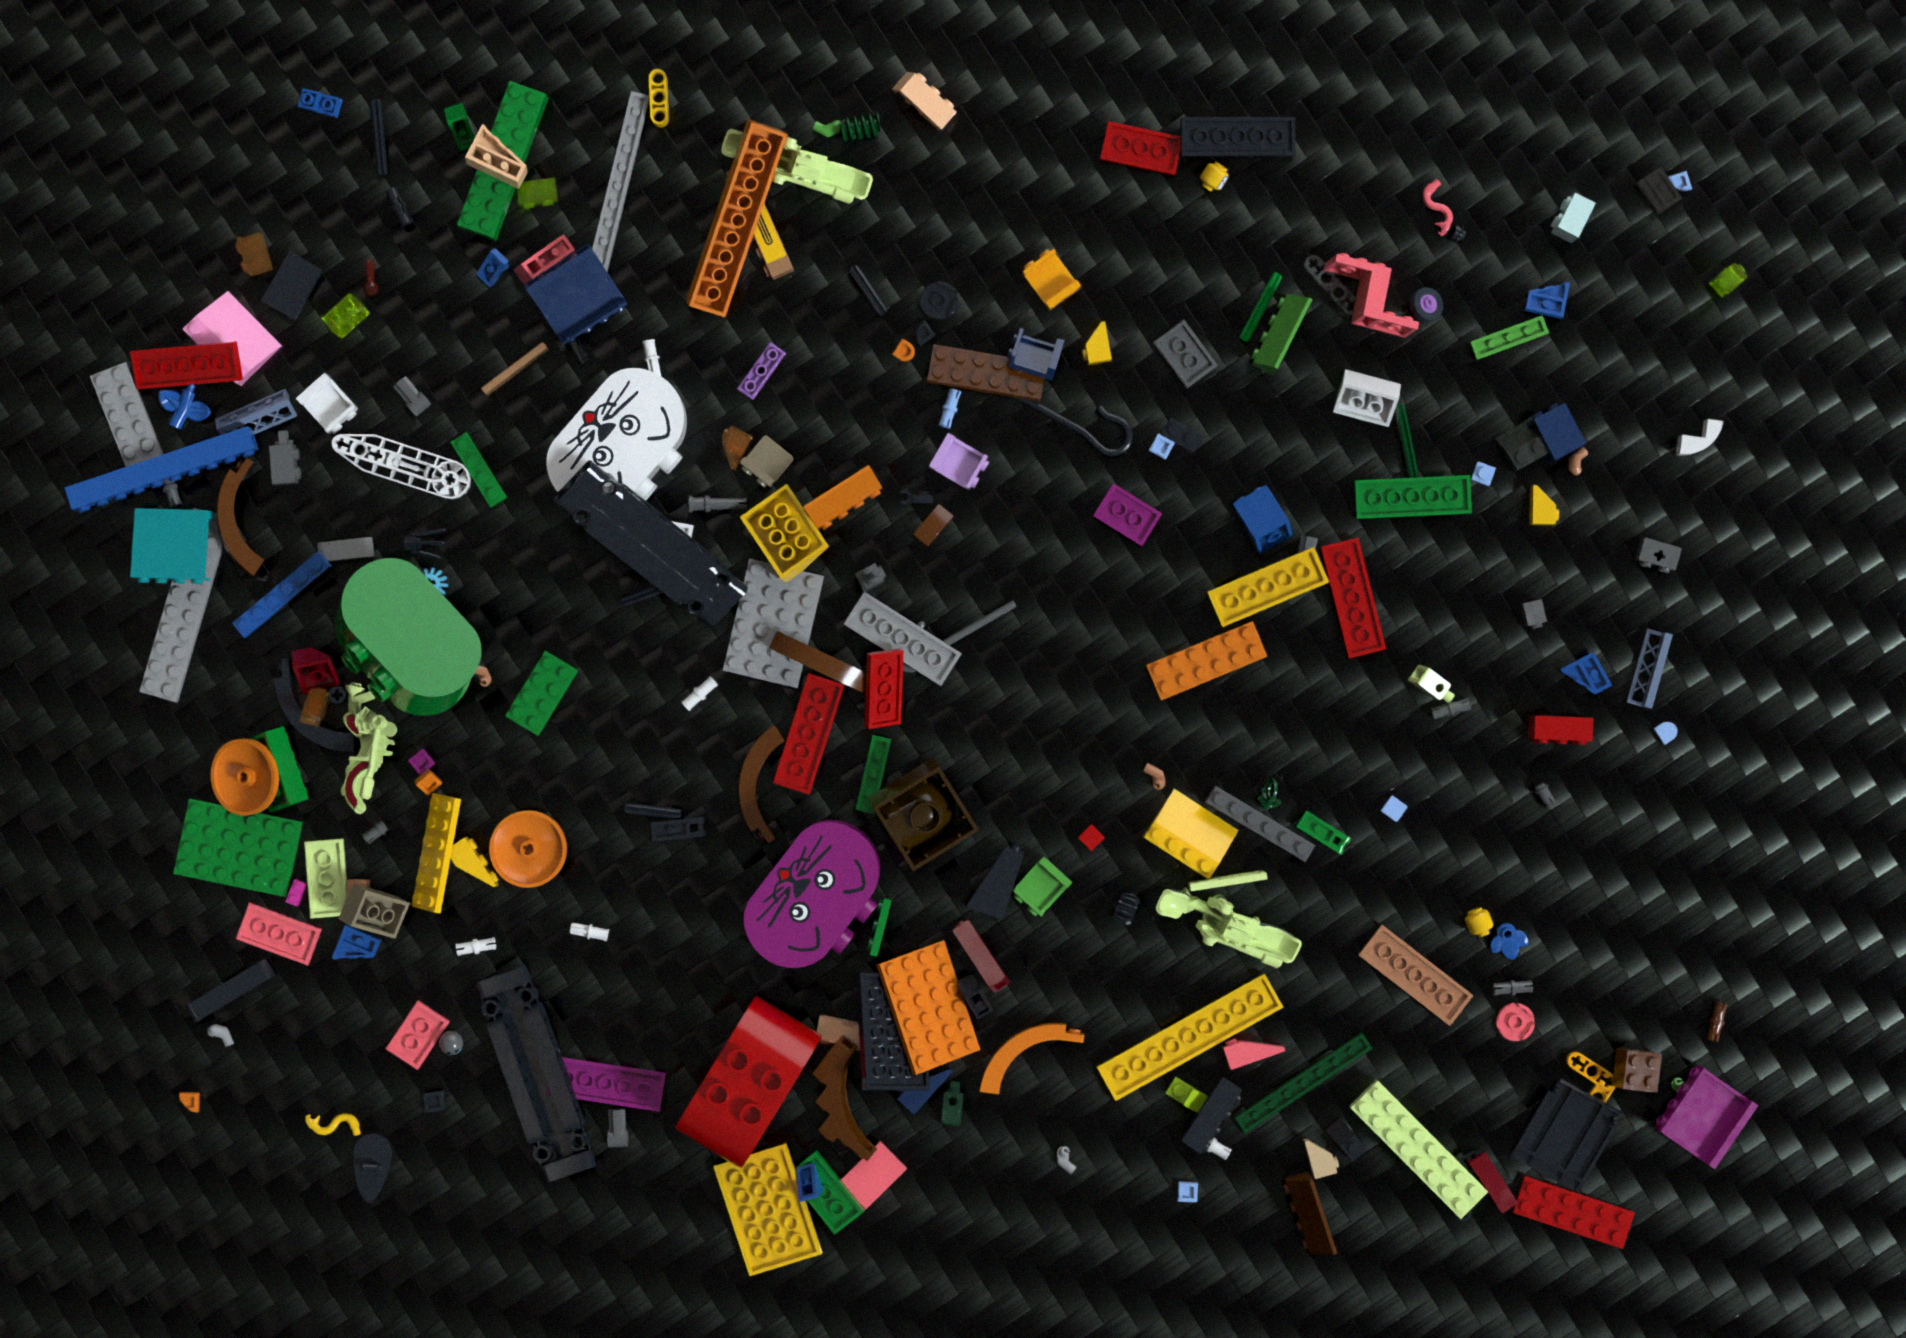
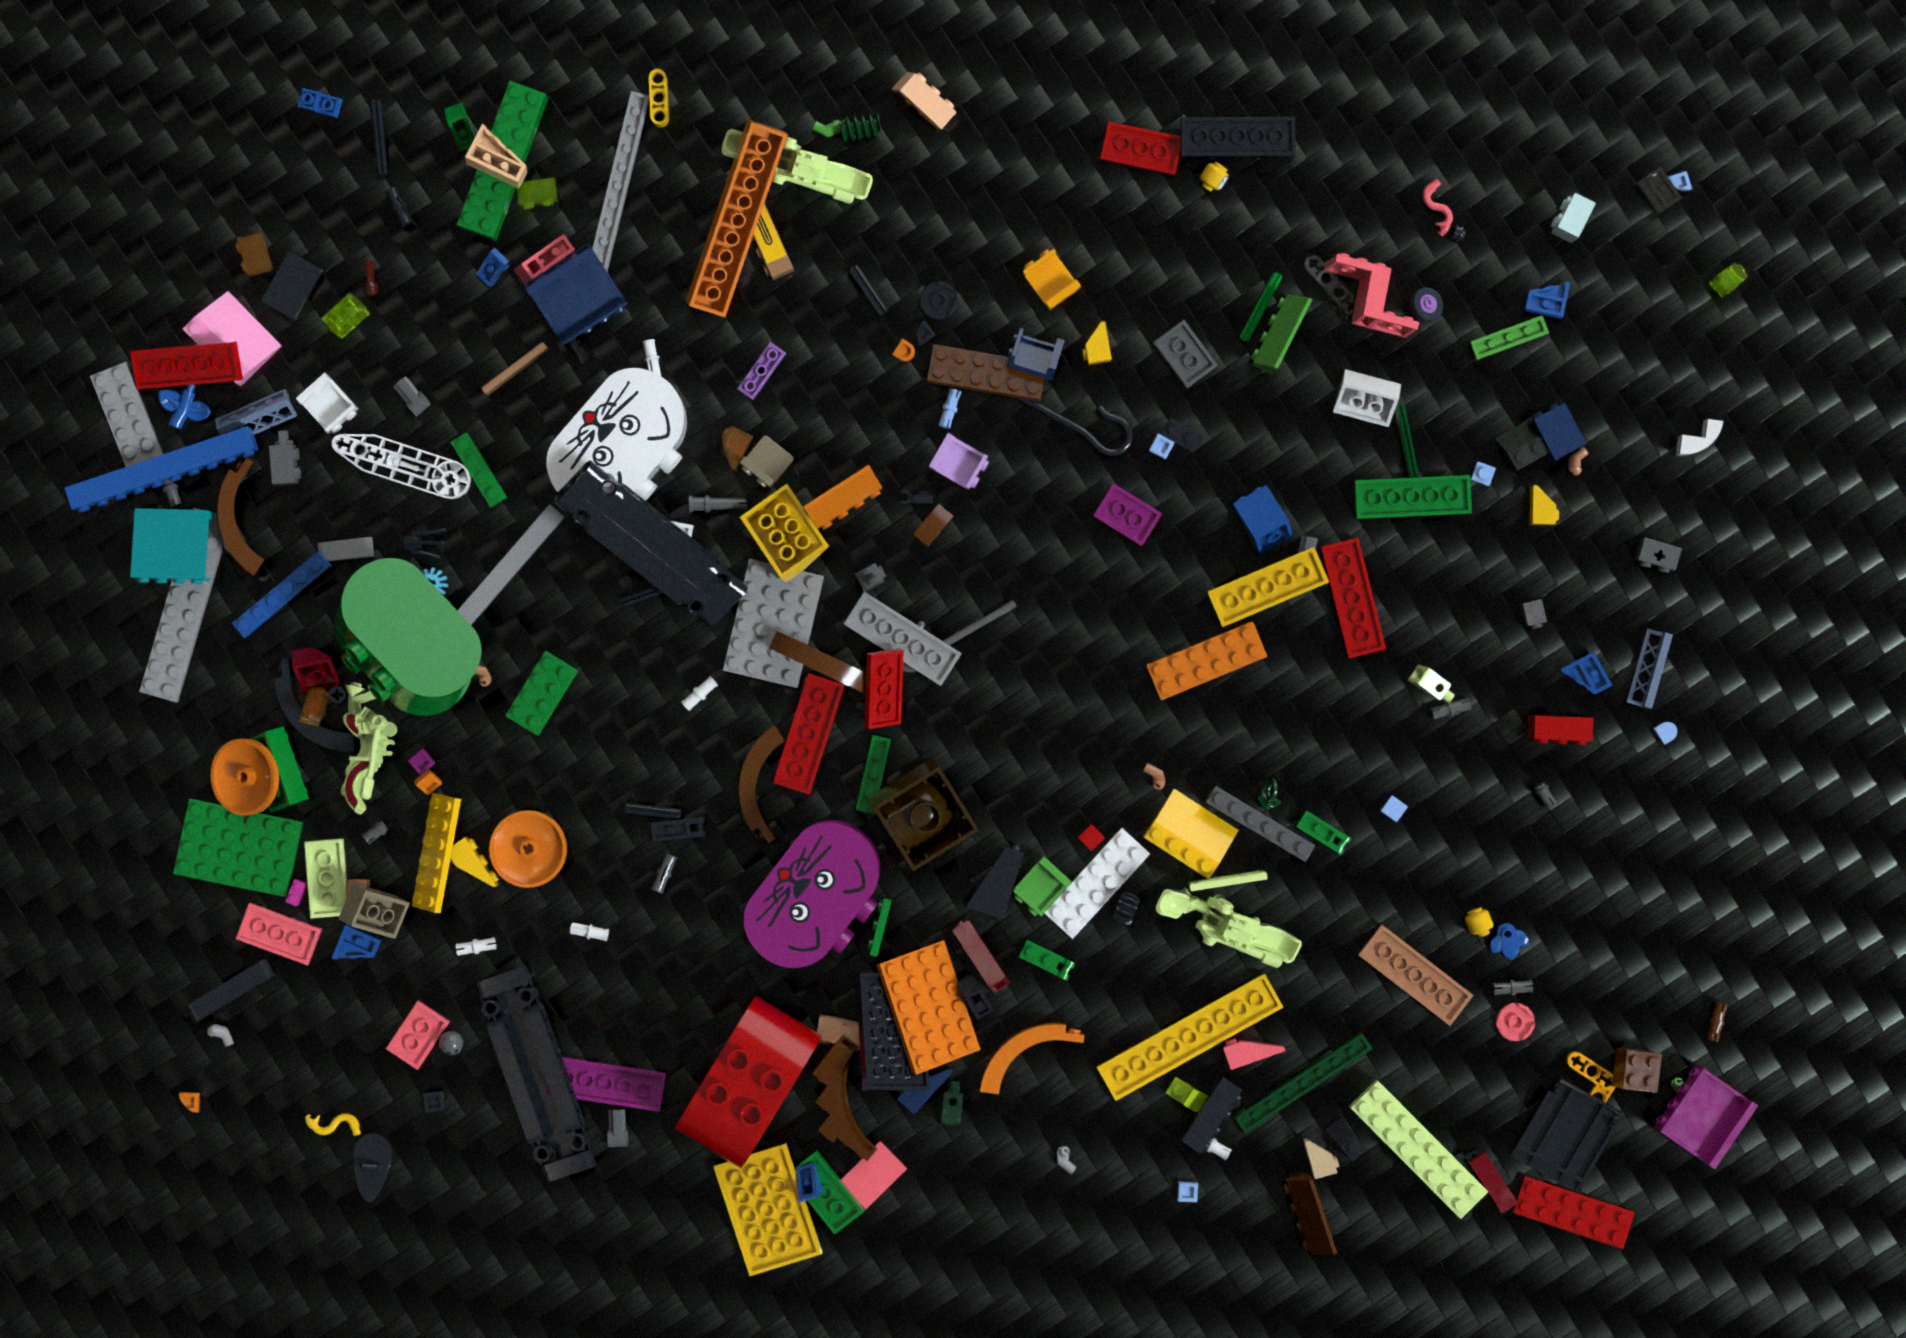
none -> light grey tile [458,504,565,625]
none -> dark grey pin [651,853,677,893]
none -> green plate [1019,940,1075,980]
none -> white plate [1044,828,1150,939]

